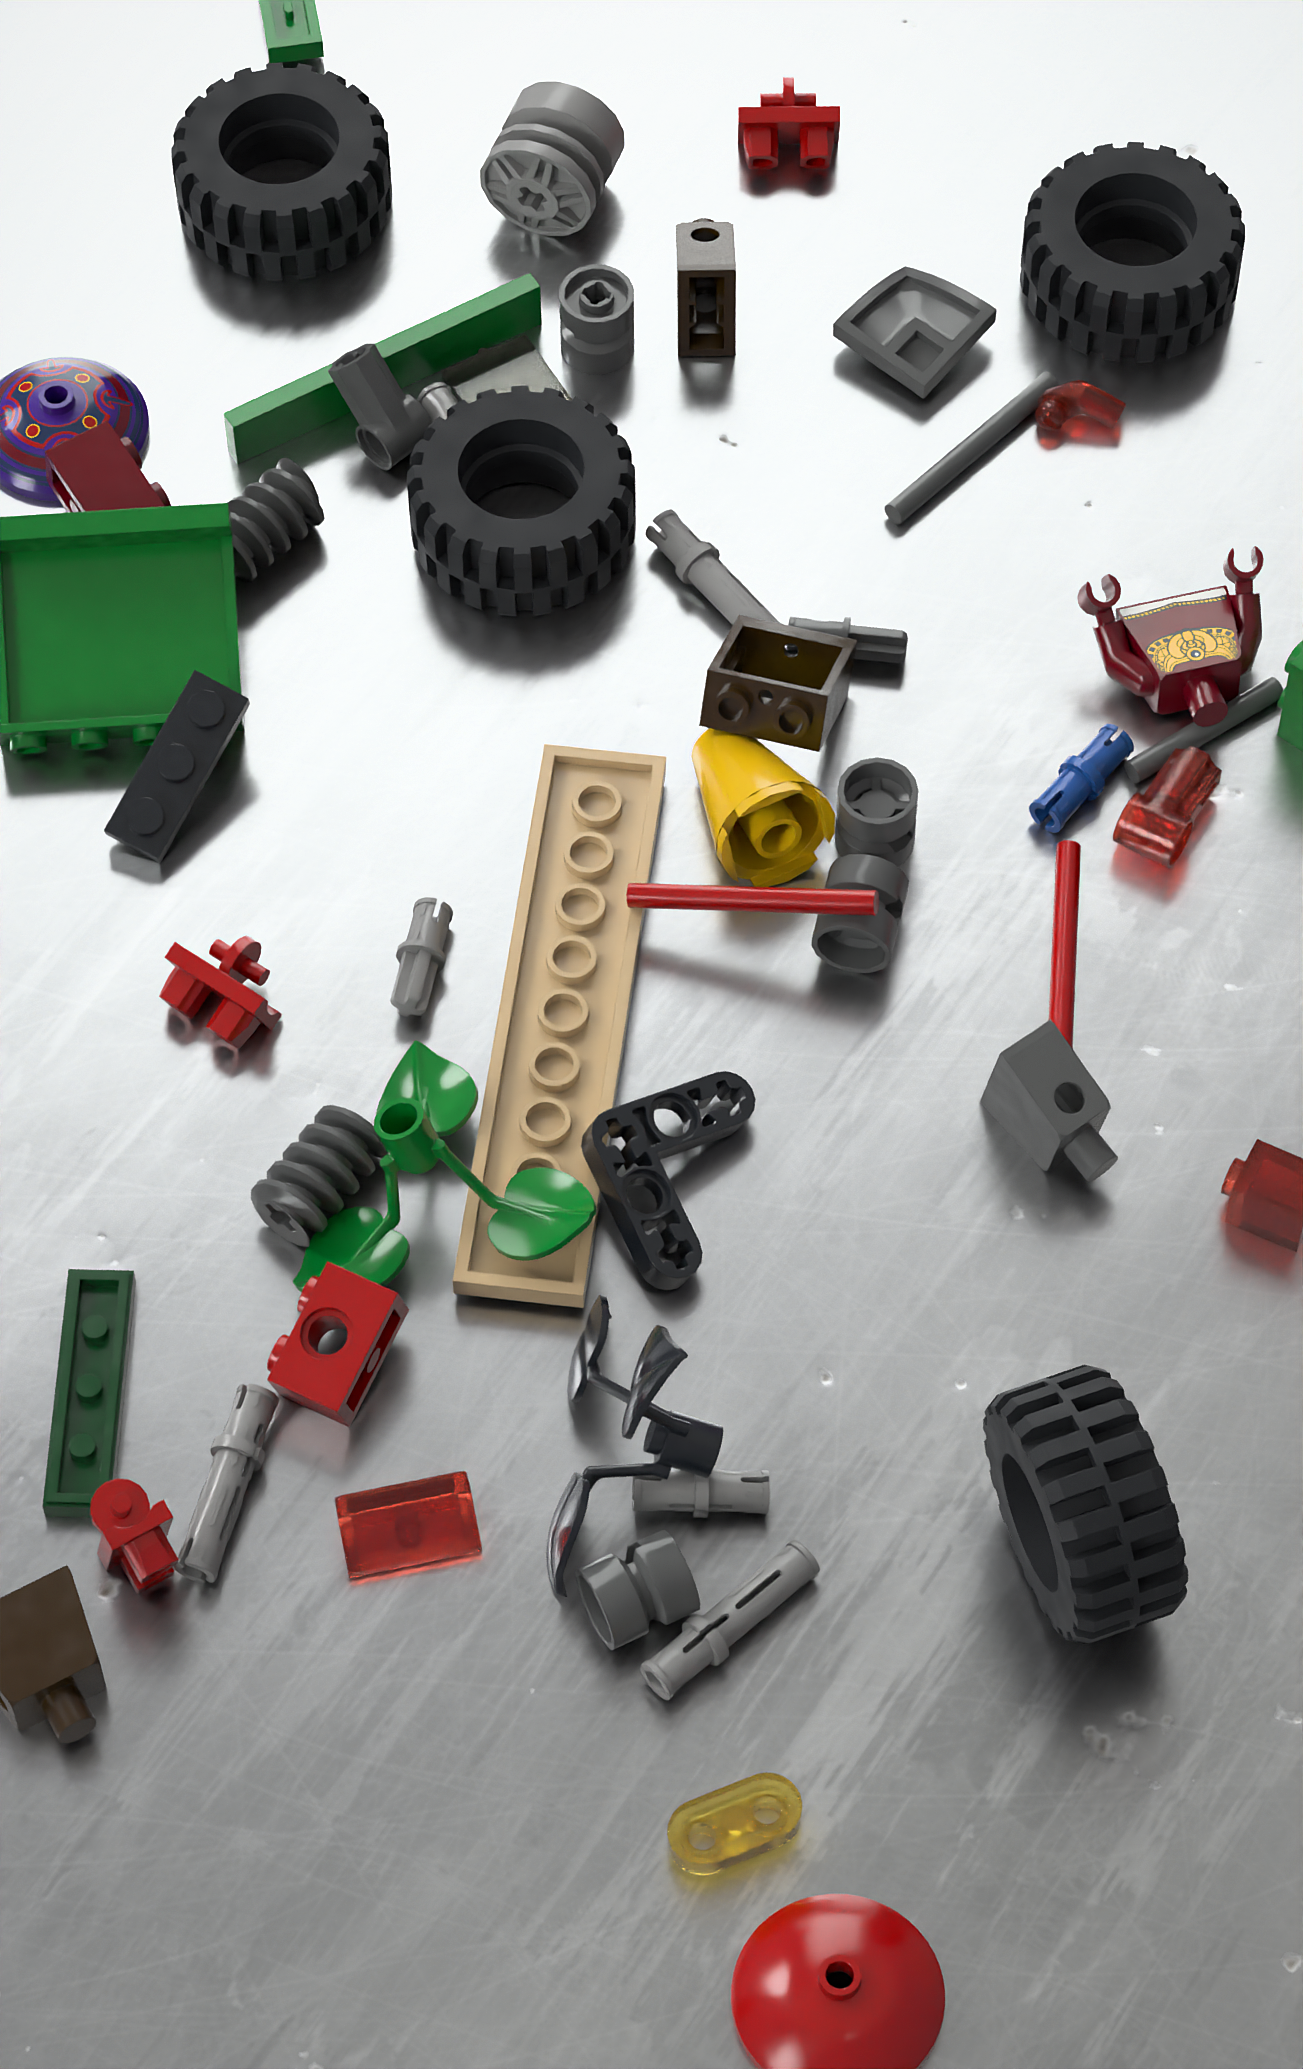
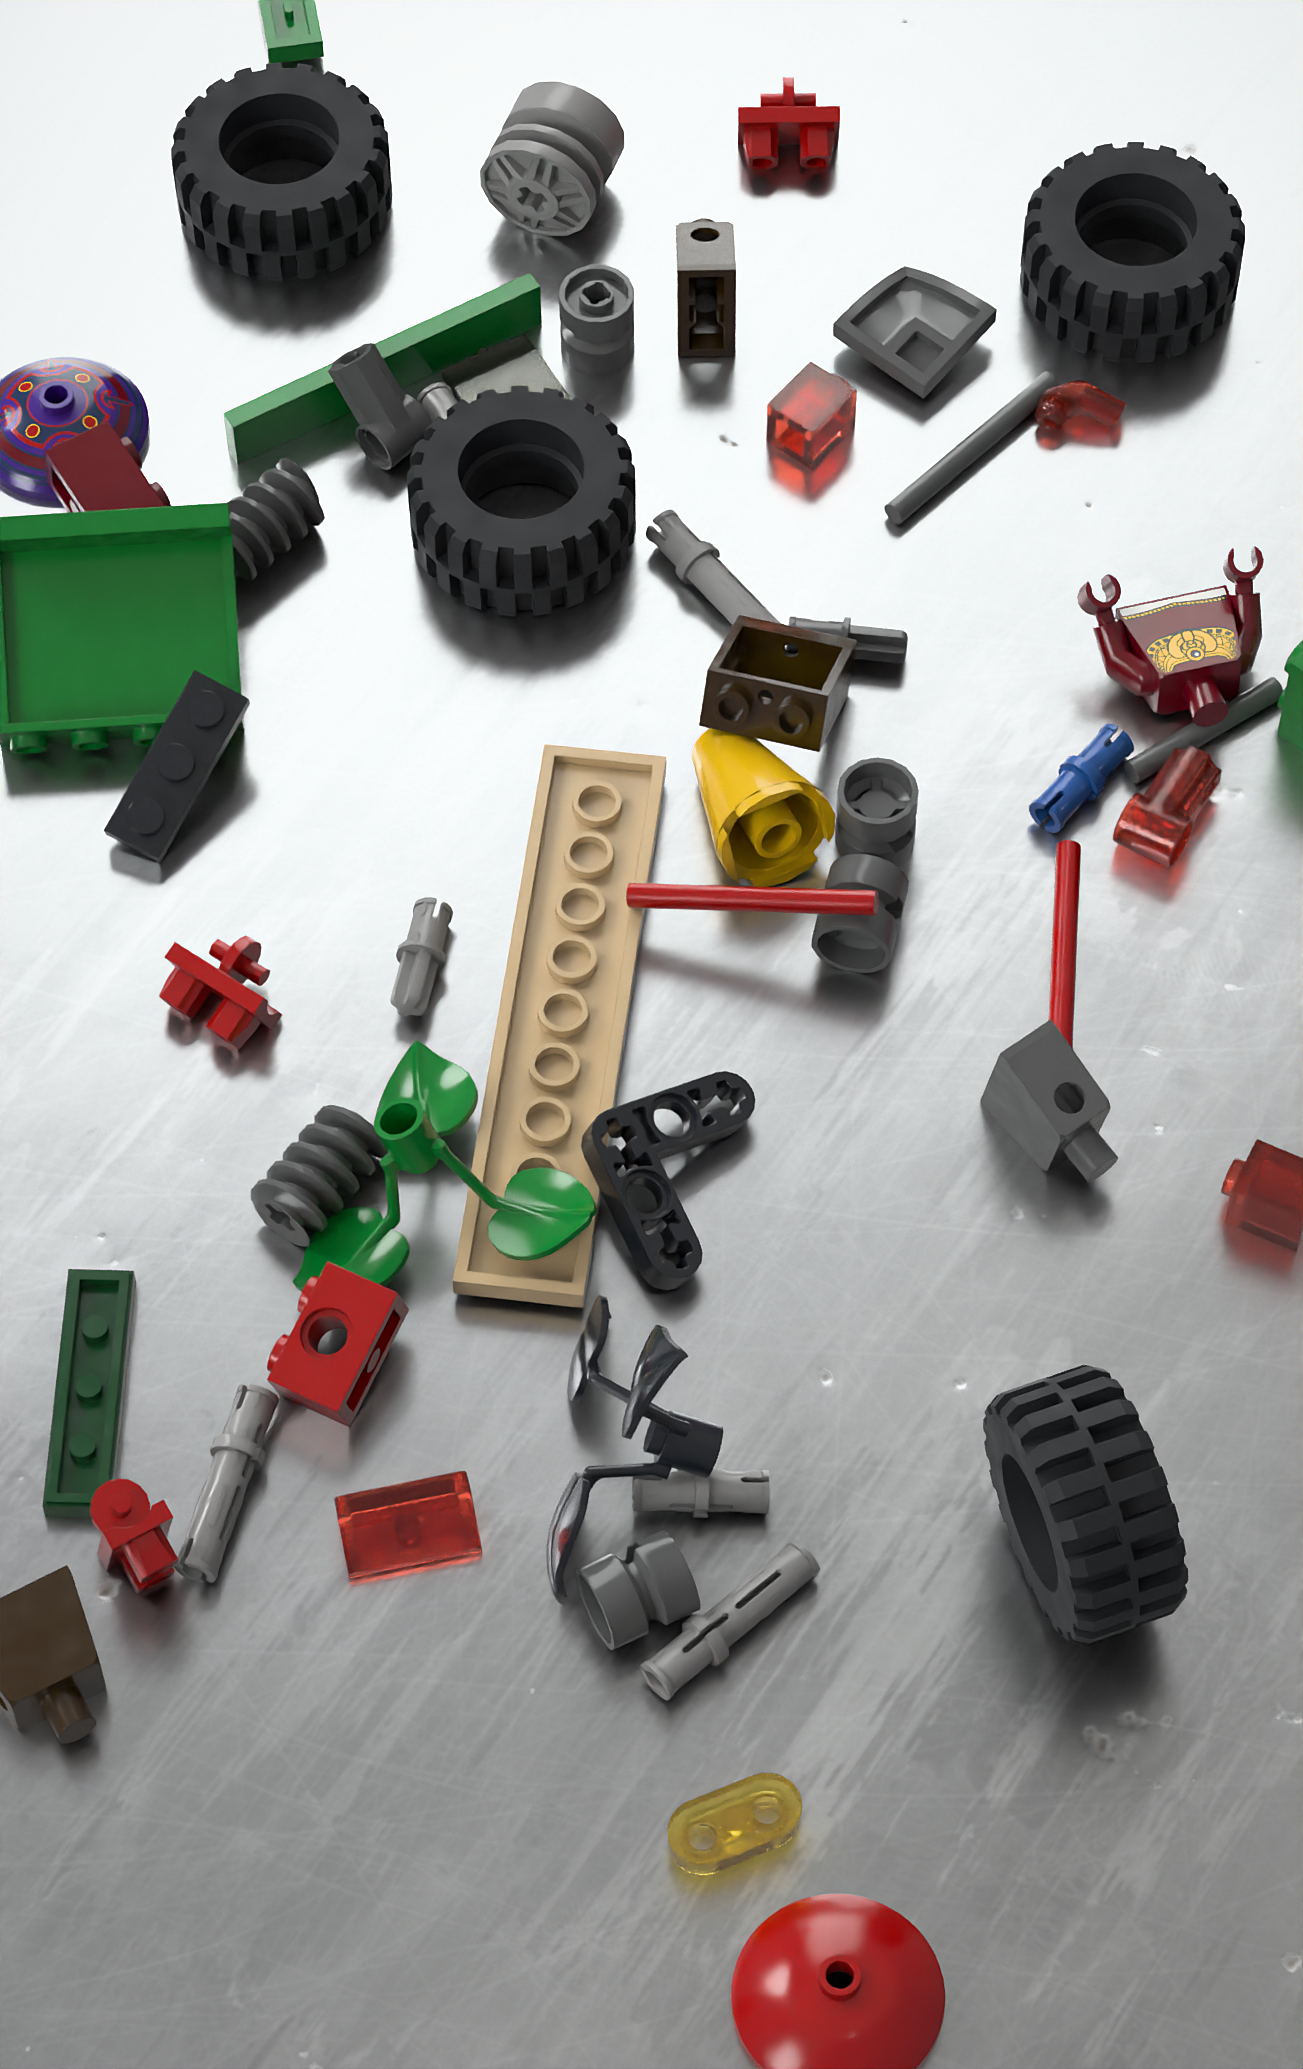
none -> clear red brick [766,361,857,470]

